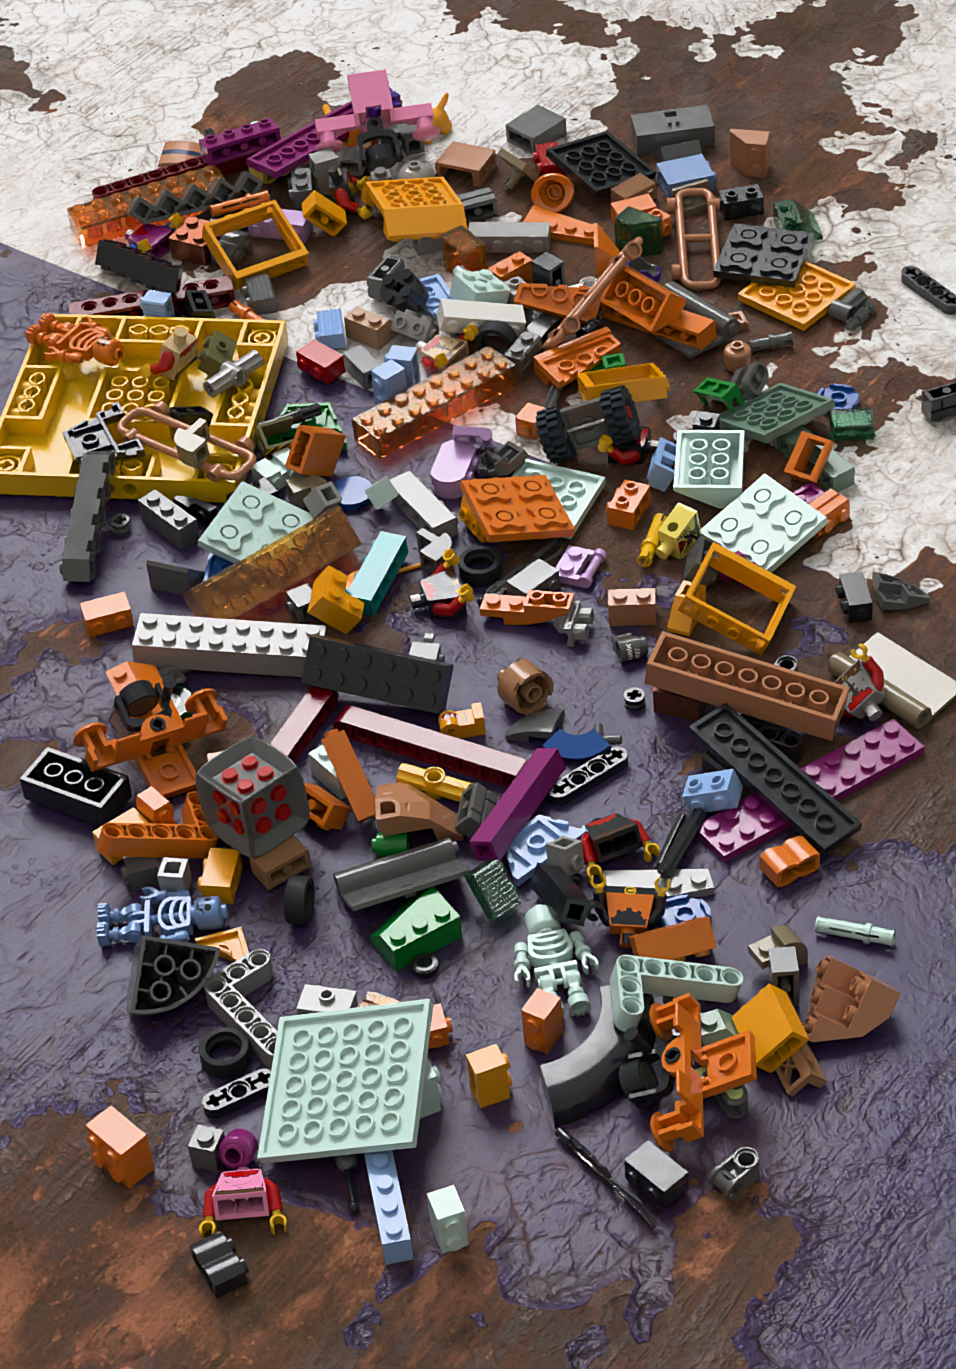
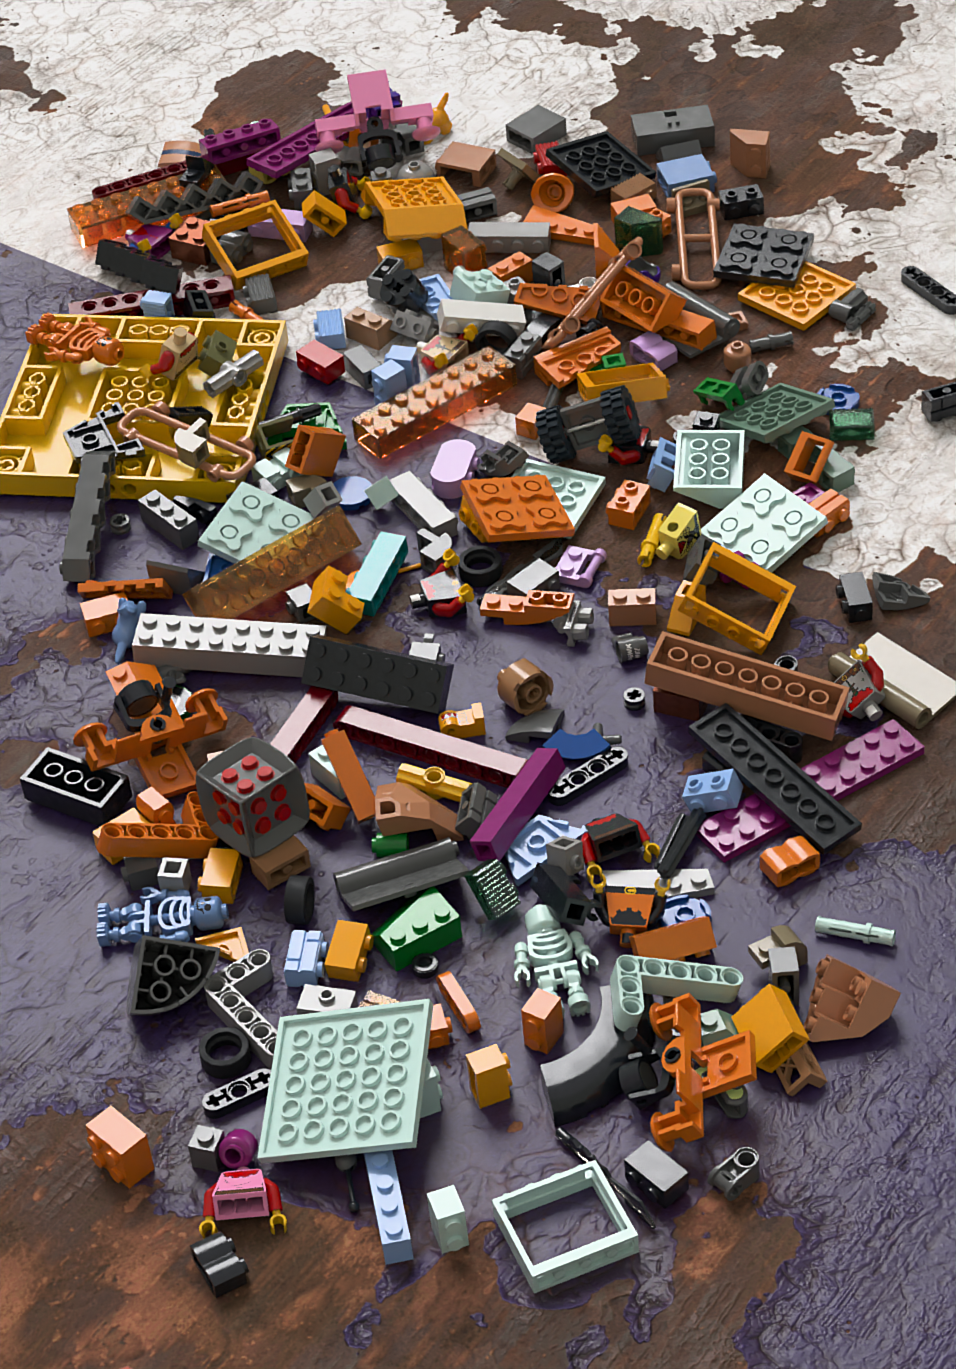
lavender plate [453,426,494,449] -> none
clear green slope [773,199,823,241] -> none
none -> orange wing [77,578,173,599]
none -> medium blue animal [112,598,146,664]
none -> black slope [179,155,214,187]
none -> light blue brick [284,930,329,987]
none -> light orange brick [324,920,374,982]
none -> light orange brick [376,238,424,270]
none -> orange beam [436,971,481,1034]
none -> light aqua window [492,1160,639,1294]
none -> lavender brick [630,331,678,371]

